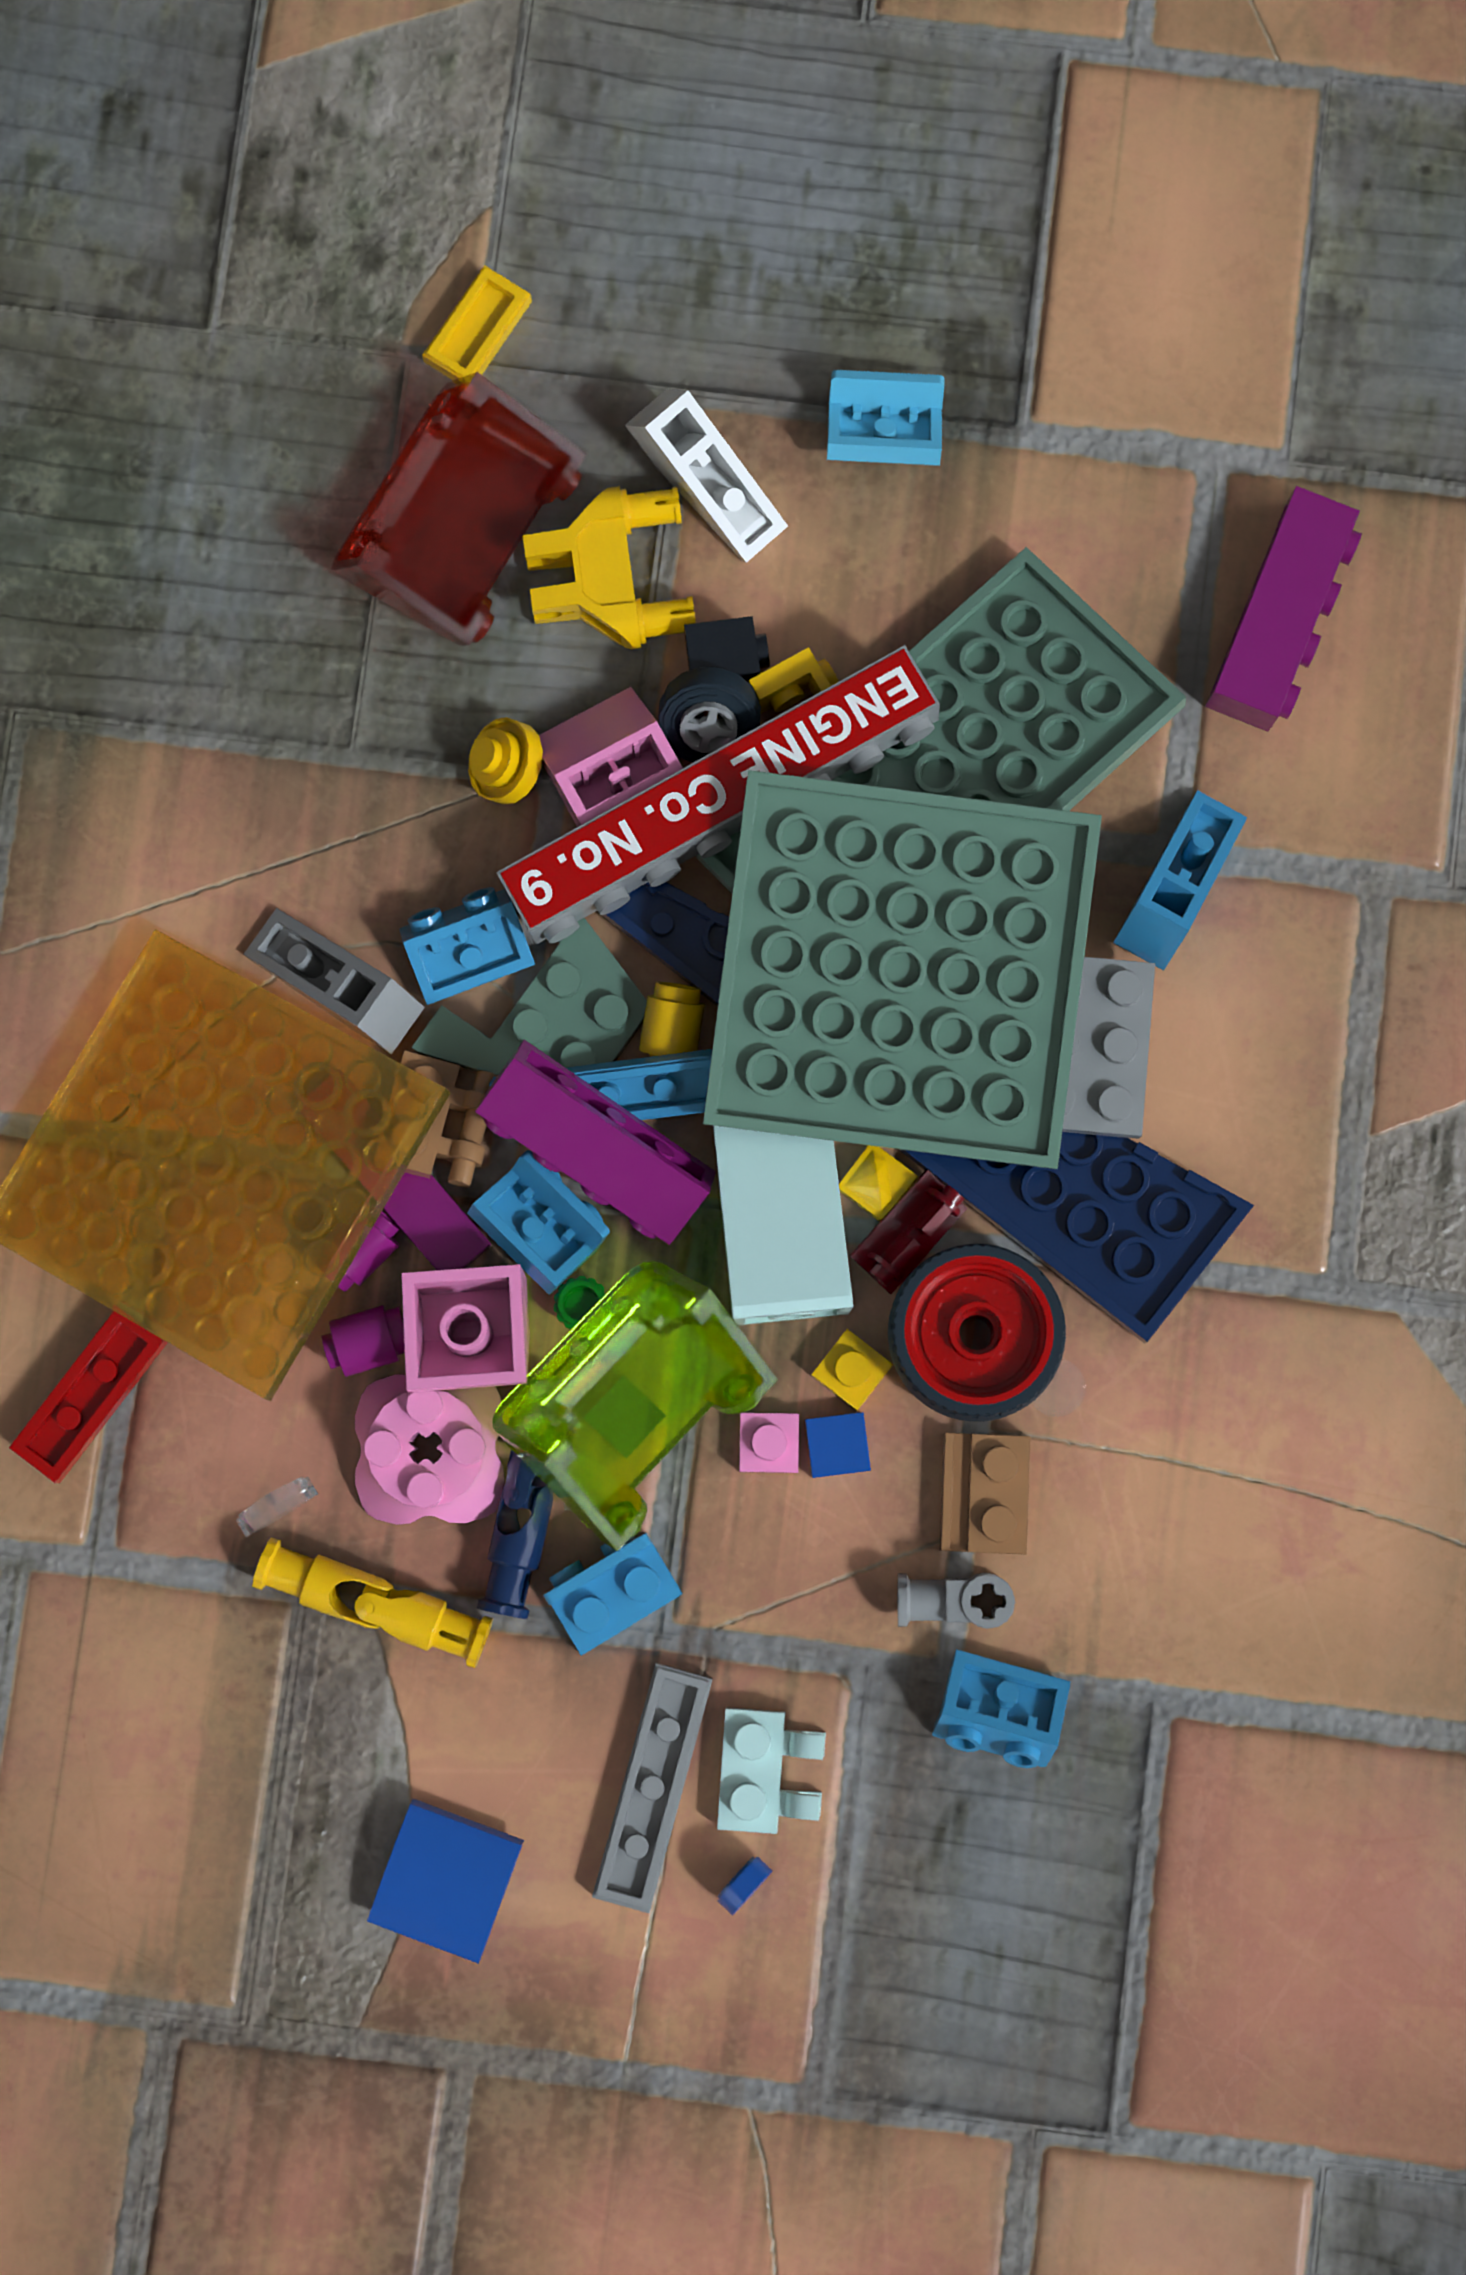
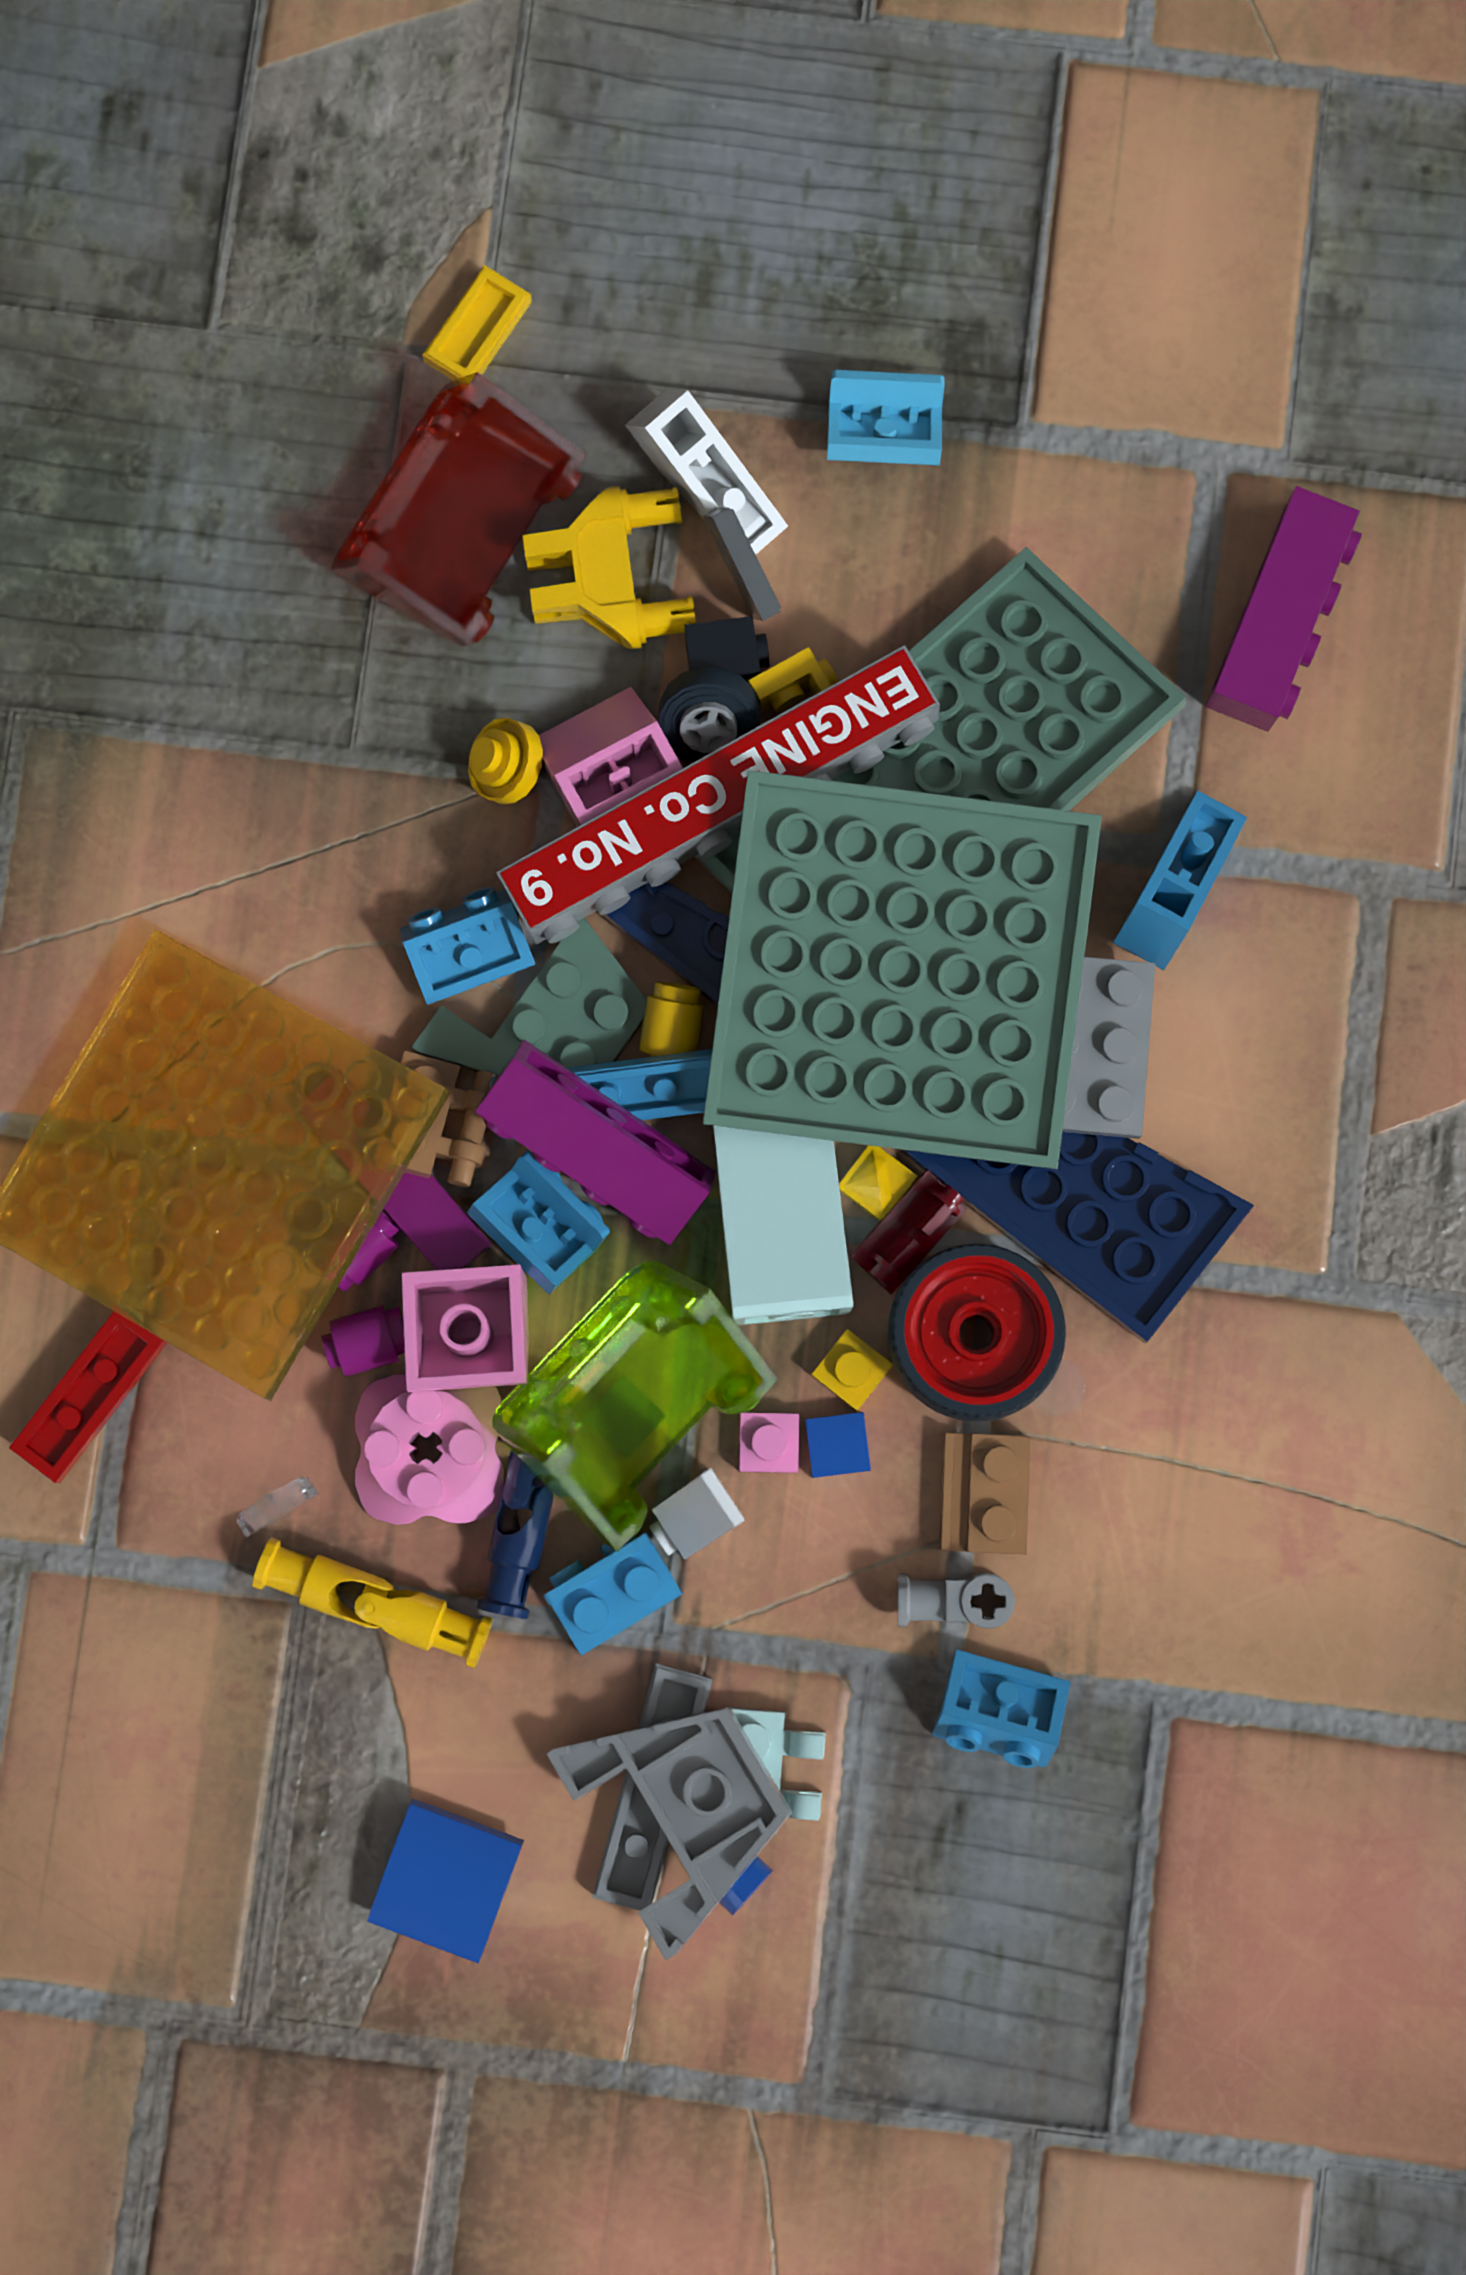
light grey slope [243,908,425,1054] -> none
green piece [553,1276,609,1333] -> none
none -> light grey wing [547,1708,793,1960]
none -> white slope [649,1468,745,1560]
none -> dark grey tile [702,507,781,621]

